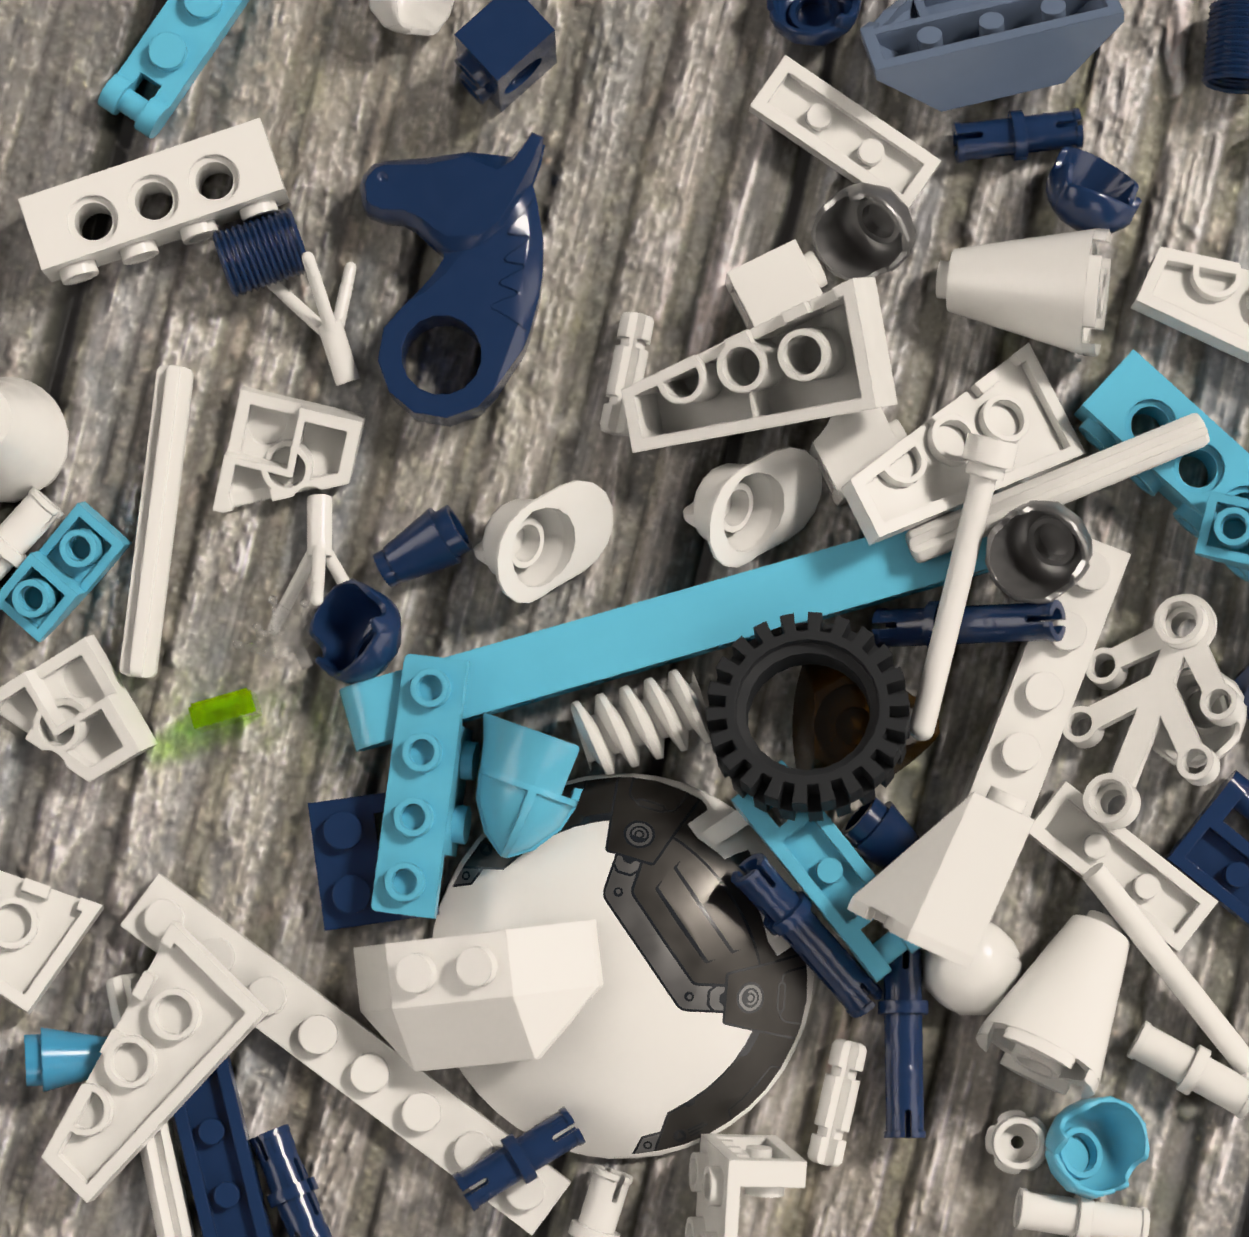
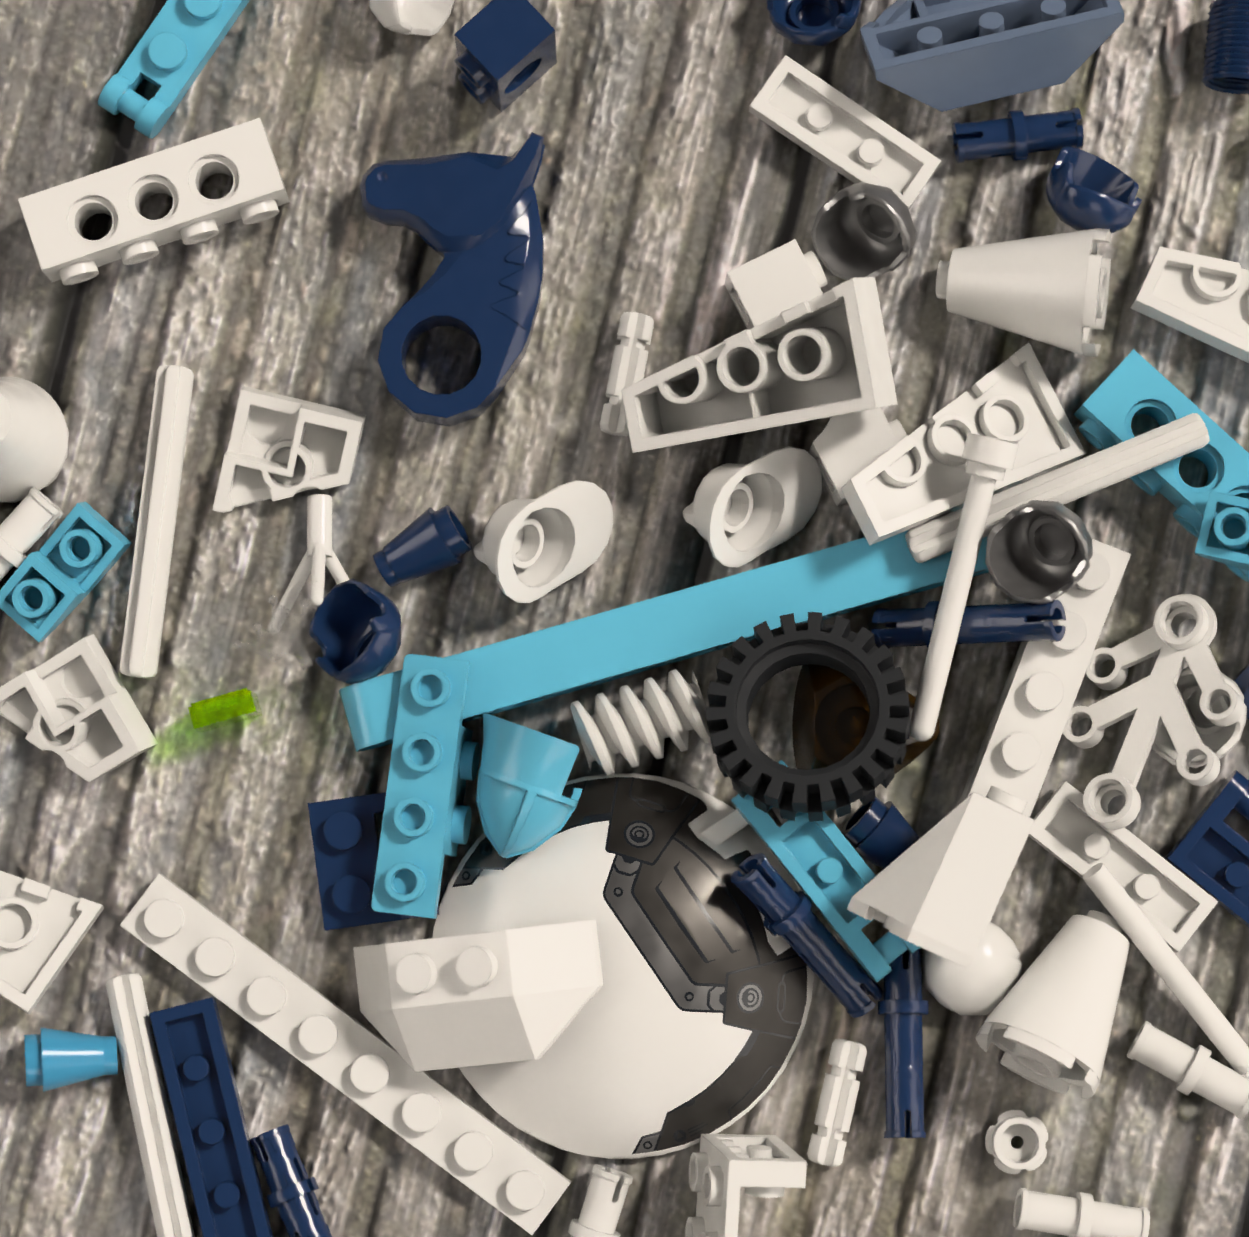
white wing [41,921,270,1203] -> none
dark blue piece [212,207,306,298] -> none
white plant [267,251,360,386] -> none
dark blue pin [452,1107,586,1211] -> none
medium azure hair [1044,1096,1150,1199] -> none

